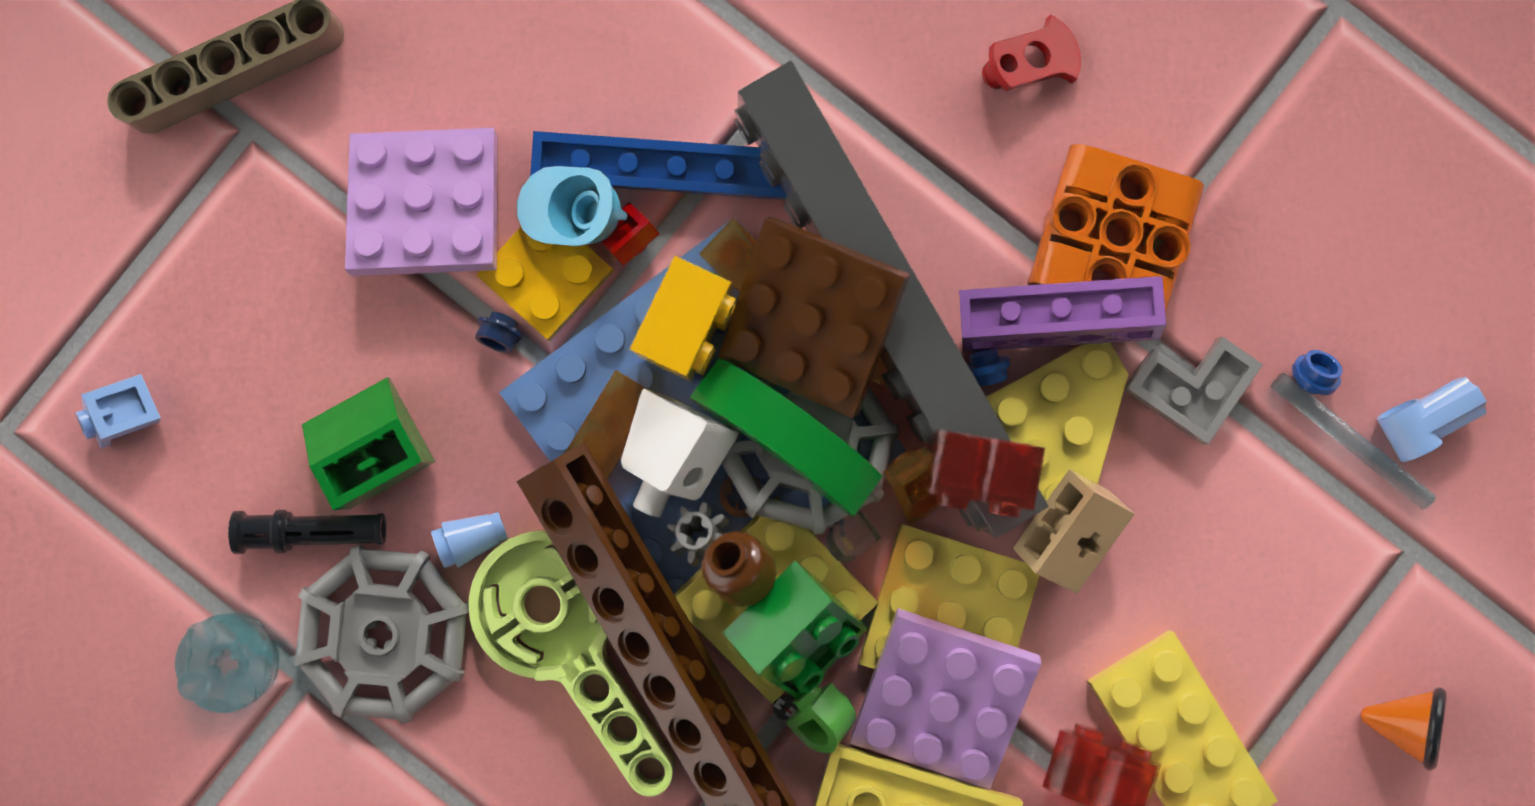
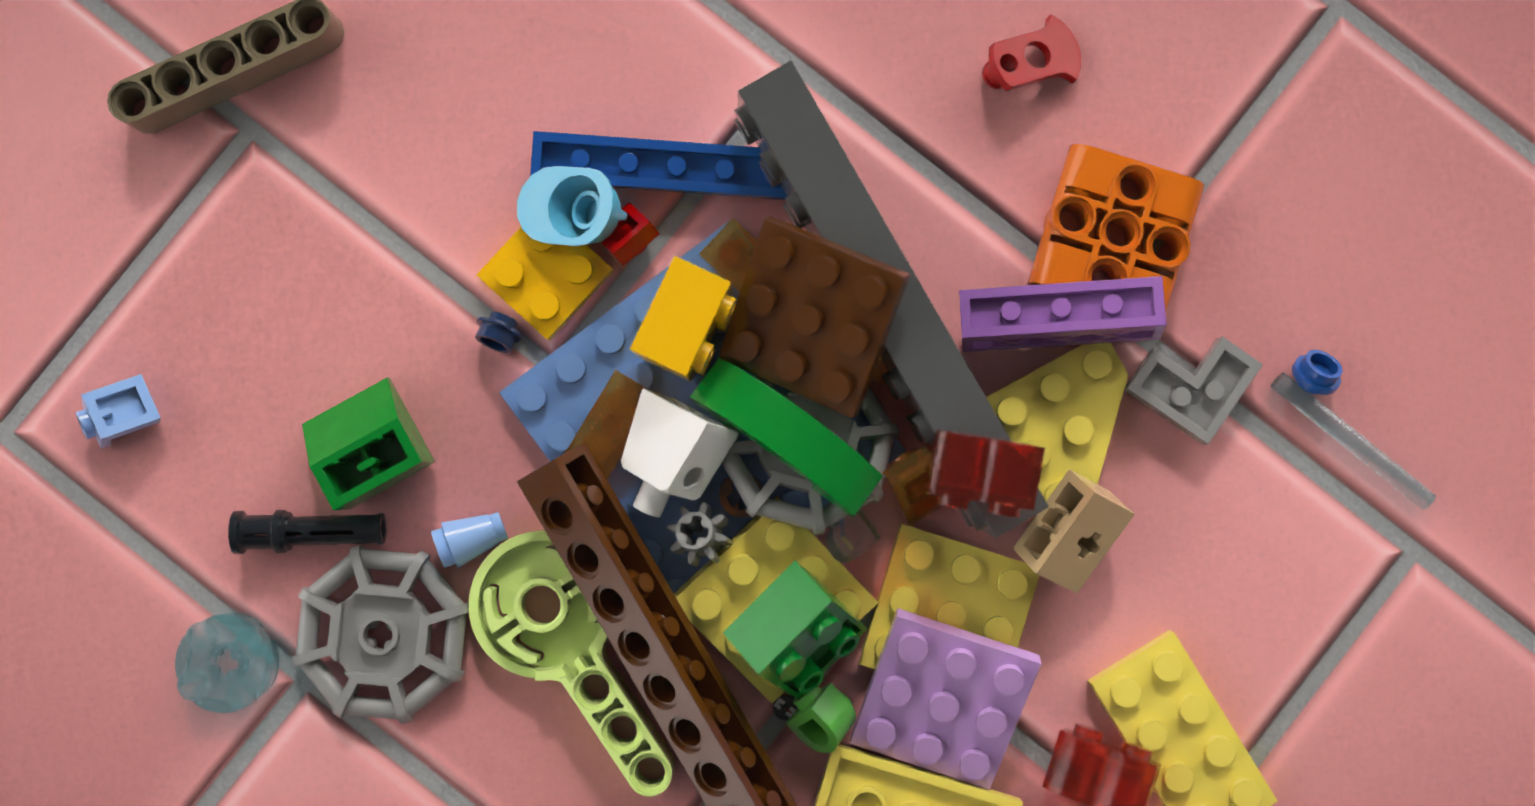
lavender plate [345,128,498,276] -> none
reddish brown head [701,531,777,607] -> none
blue plate [967,349,1011,386] -> none
orange hat [1360,687,1447,771] -> none
light blue piece [1377,377,1487,462] -> none

